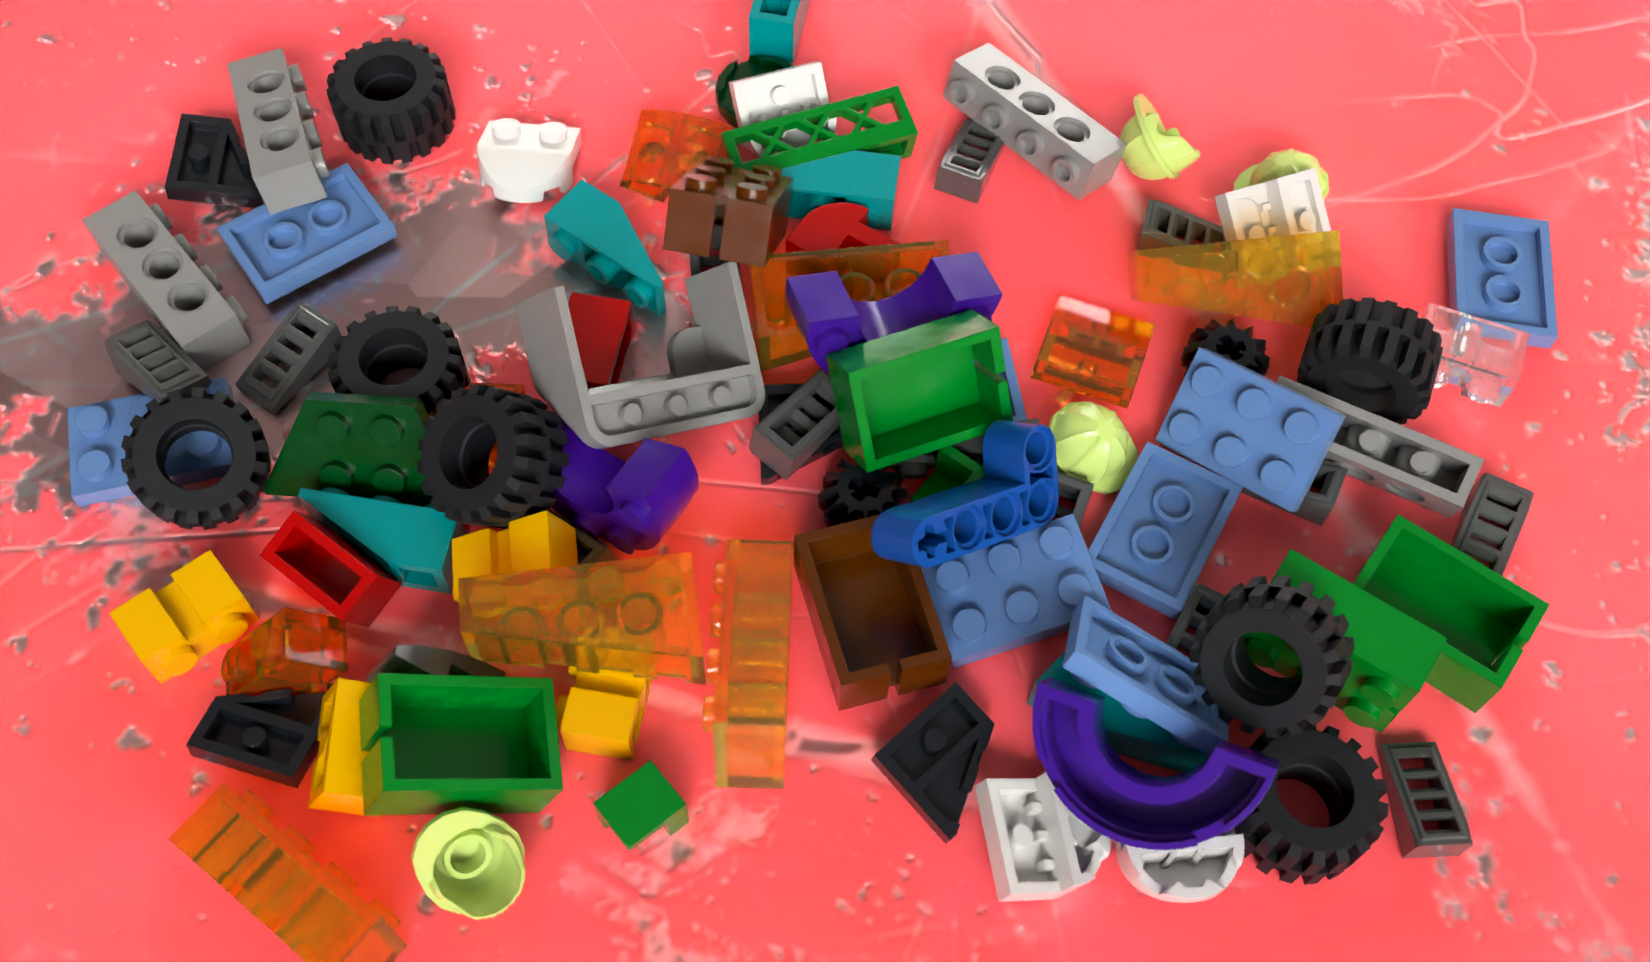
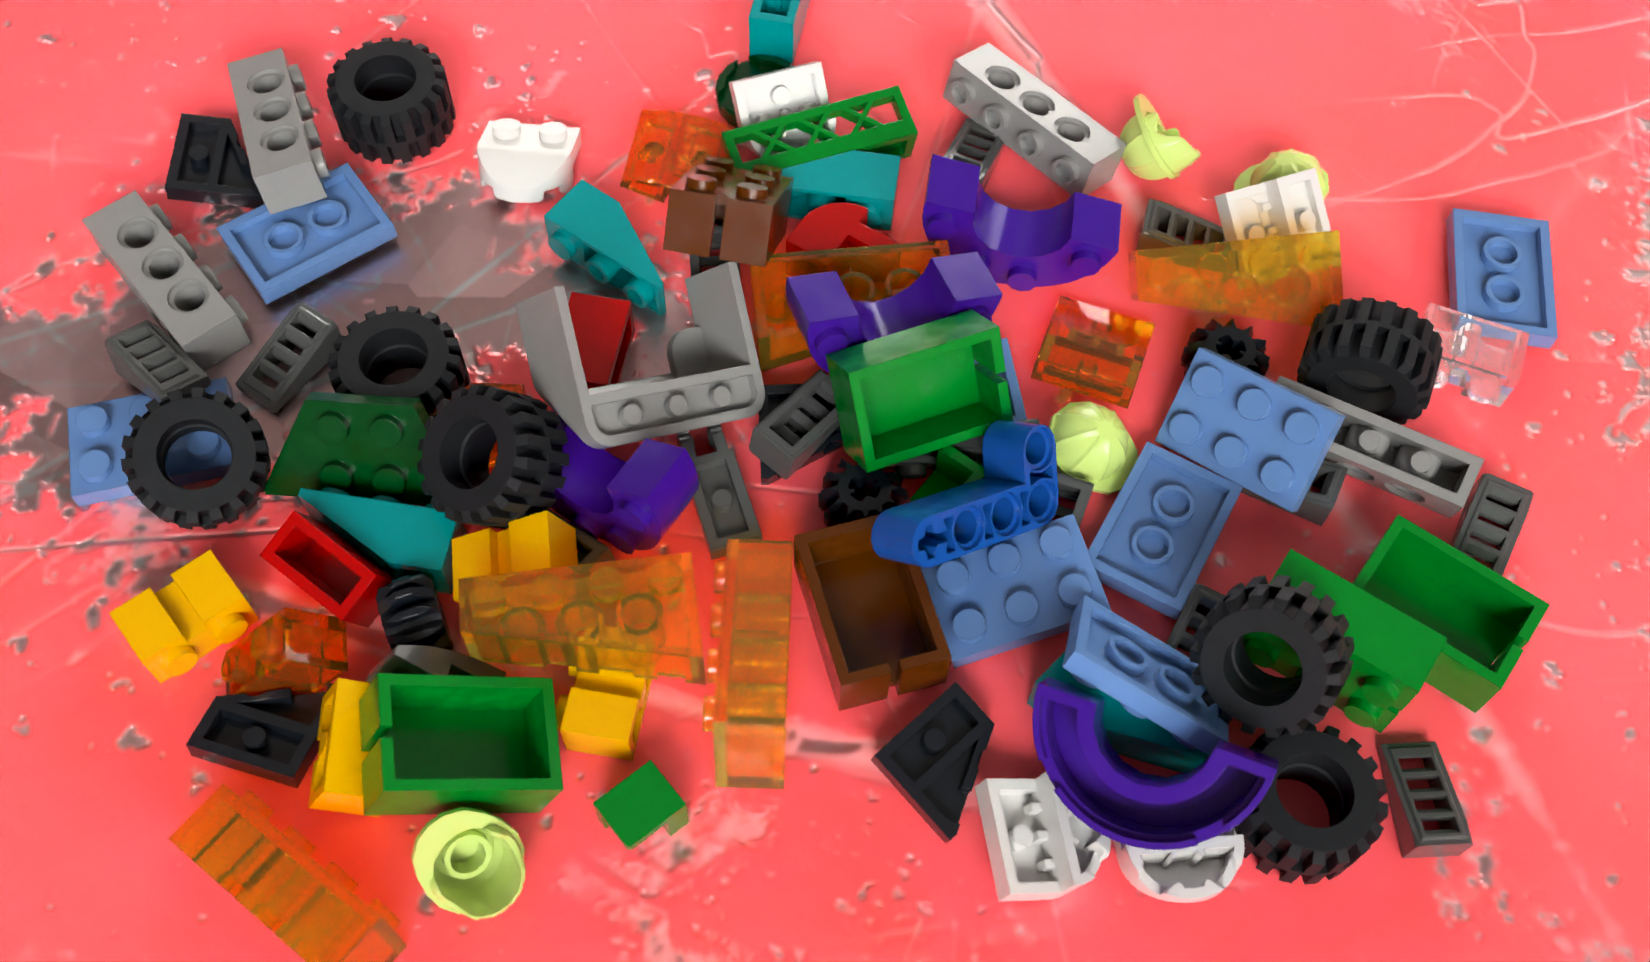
none -> black gear [376,573,454,651]
none -> dark grey hinge [676,424,763,560]
none -> dark purple brick [922,154,1122,291]

